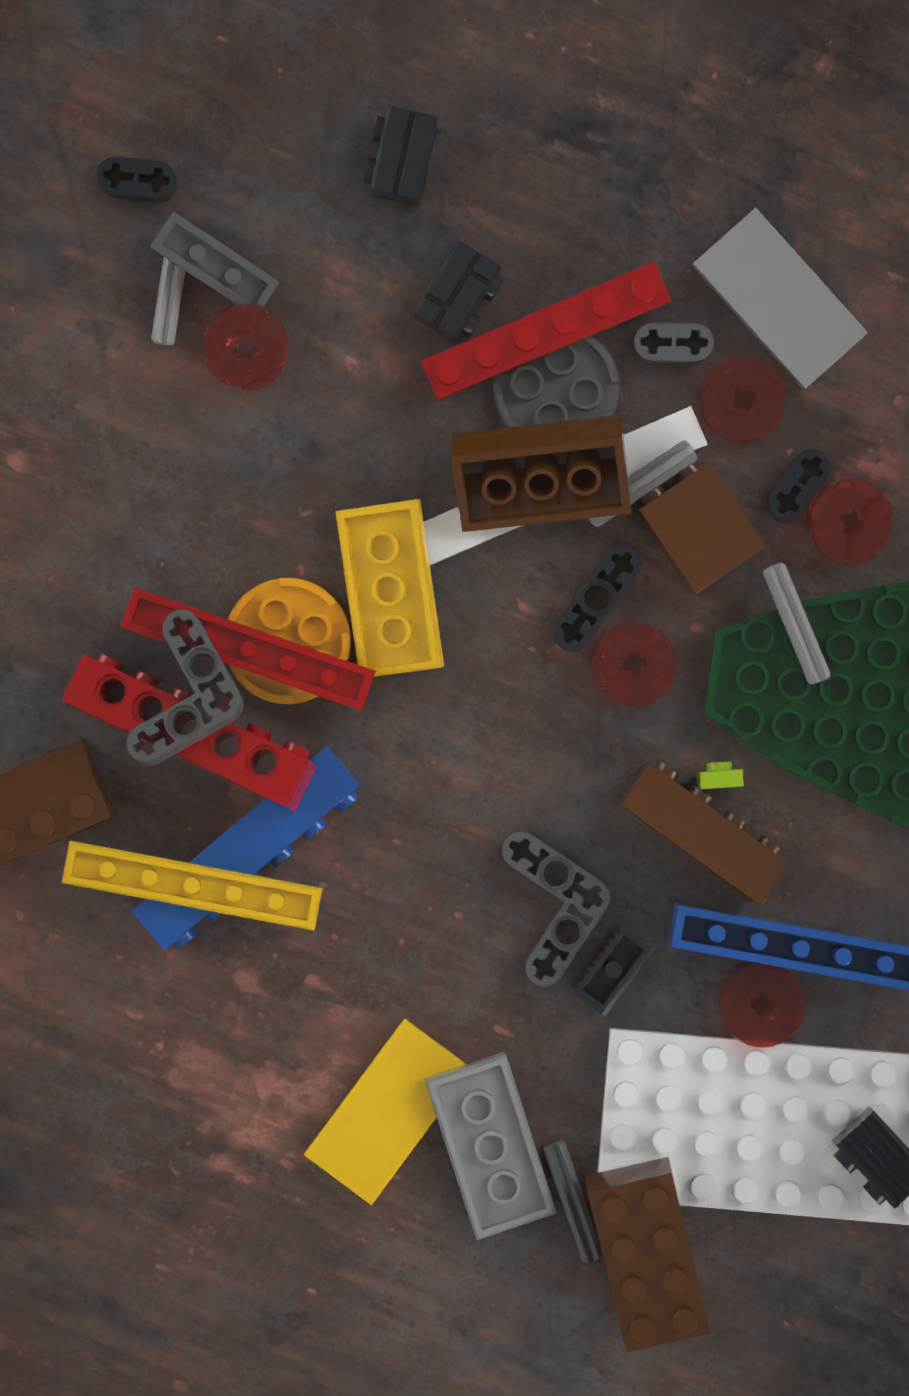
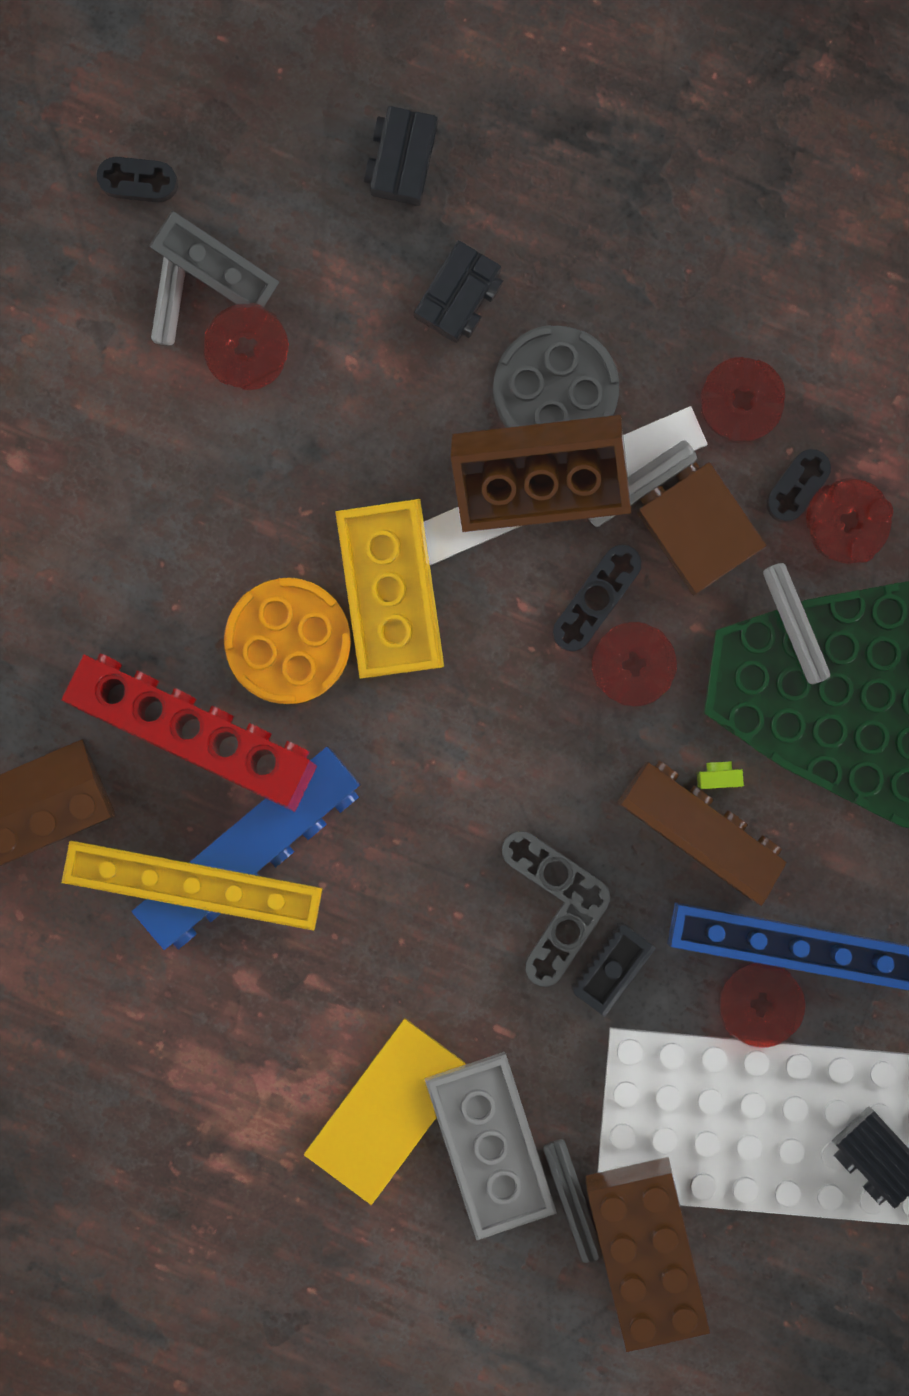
red plate [120,587,376,711] -> none
dark grey beam [127,609,244,766] -> none
red plate [421,261,671,402] -> none
dark grey beam [633,323,714,364] -> none
light grey tile [692,207,868,390] -> none

